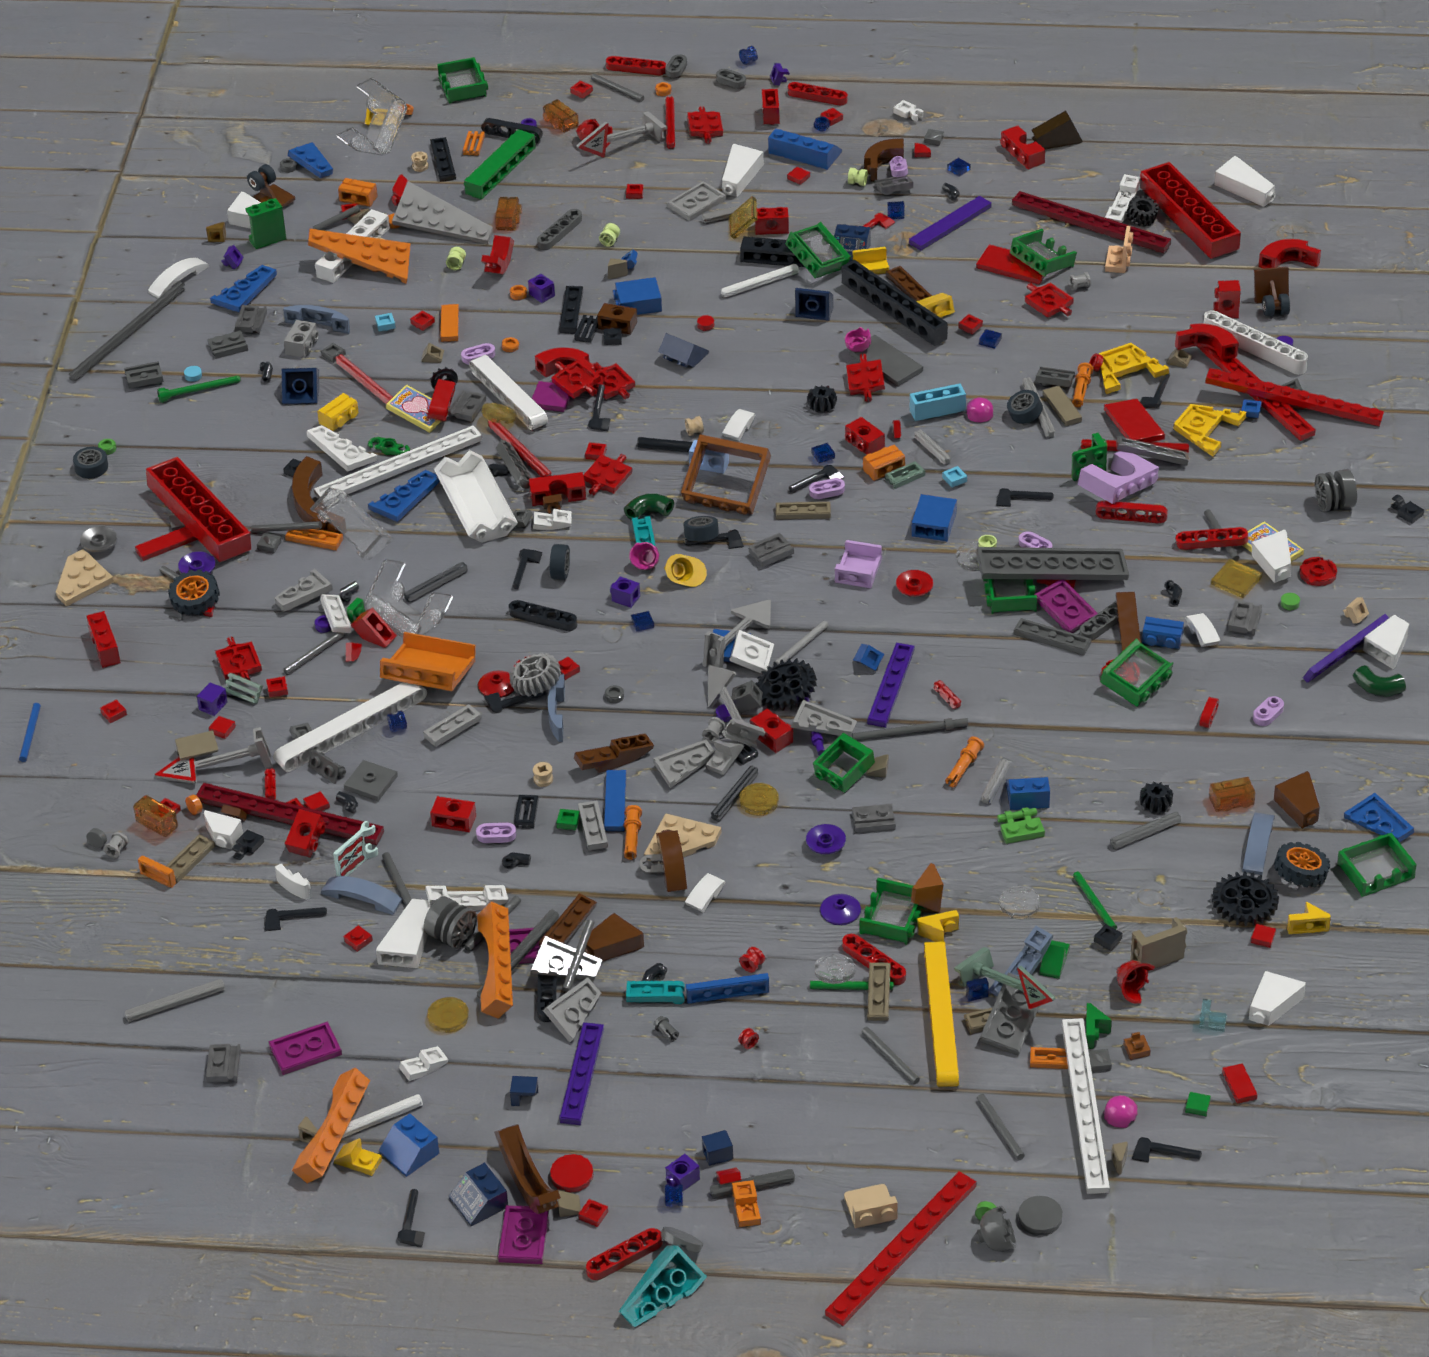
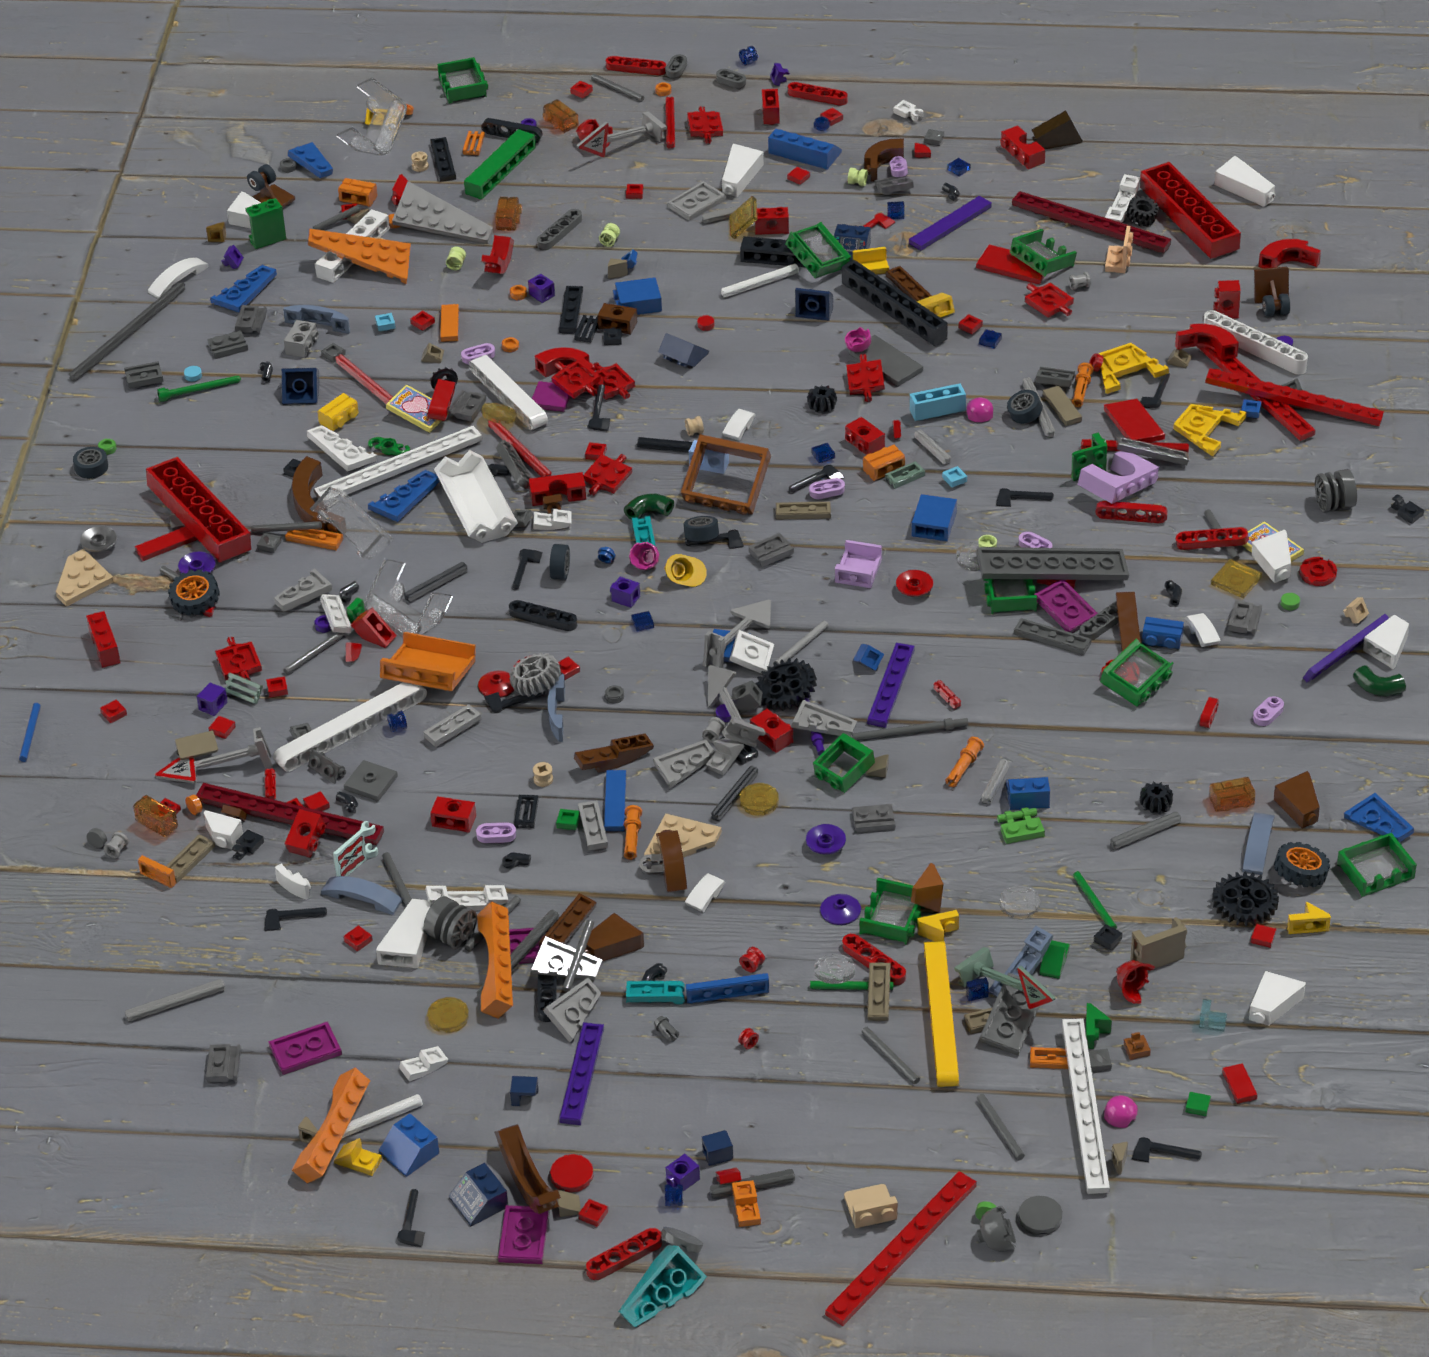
none -> blue plate [598,547,616,563]

